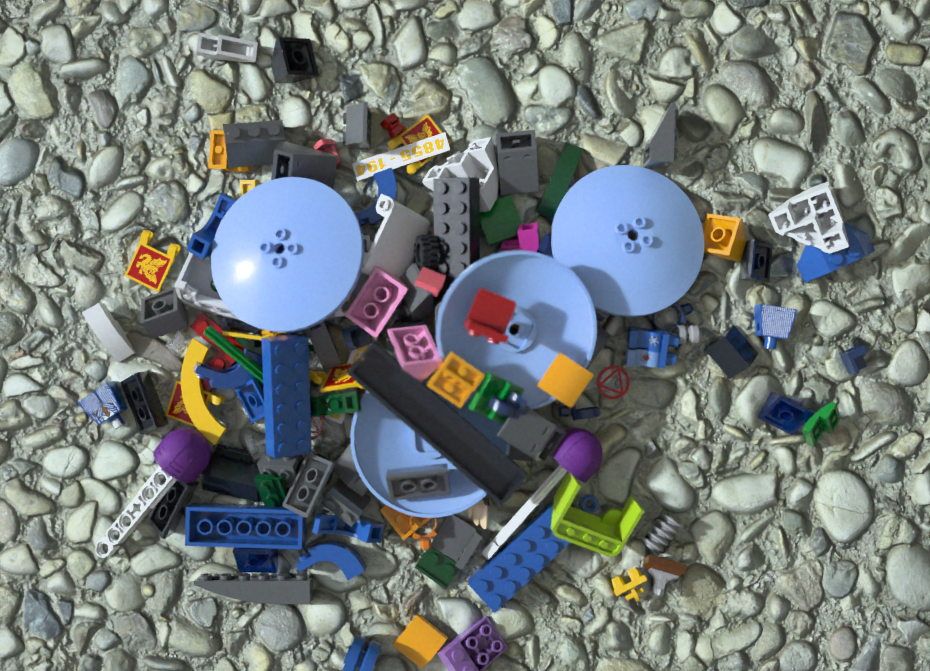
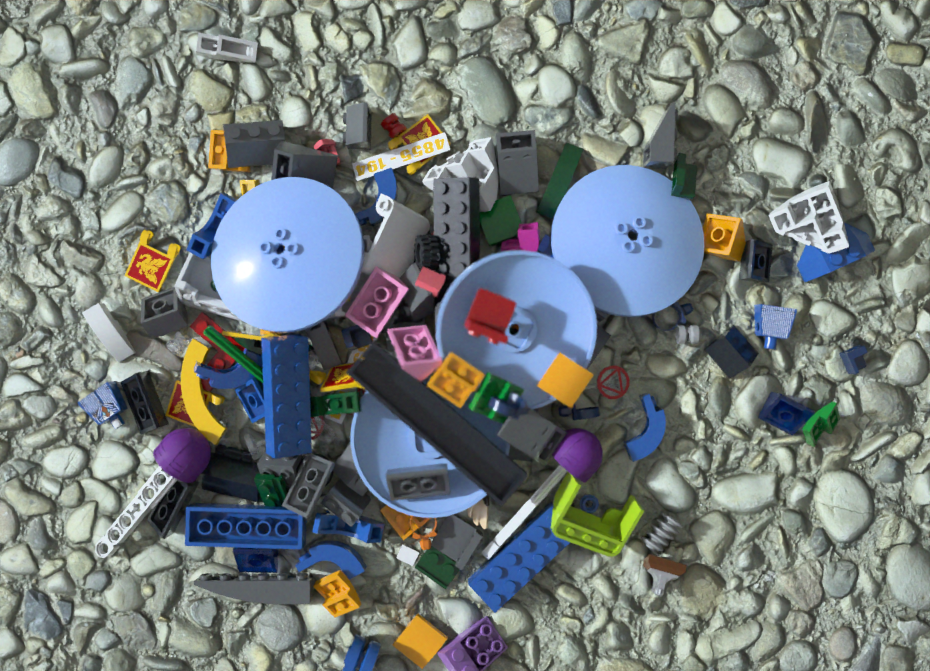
black piece [220,317,261,334] -> none
black slope [271,37,319,84] -> none
yellow hips [611,567,647,602] -> none
blue hips [624,326,679,369] -> none
none -> light orange slope [313,570,361,618]
none -> white sticker [396,545,419,566]
none -> blue arch [623,393,666,462]
none -> dark green panel [671,153,697,199]

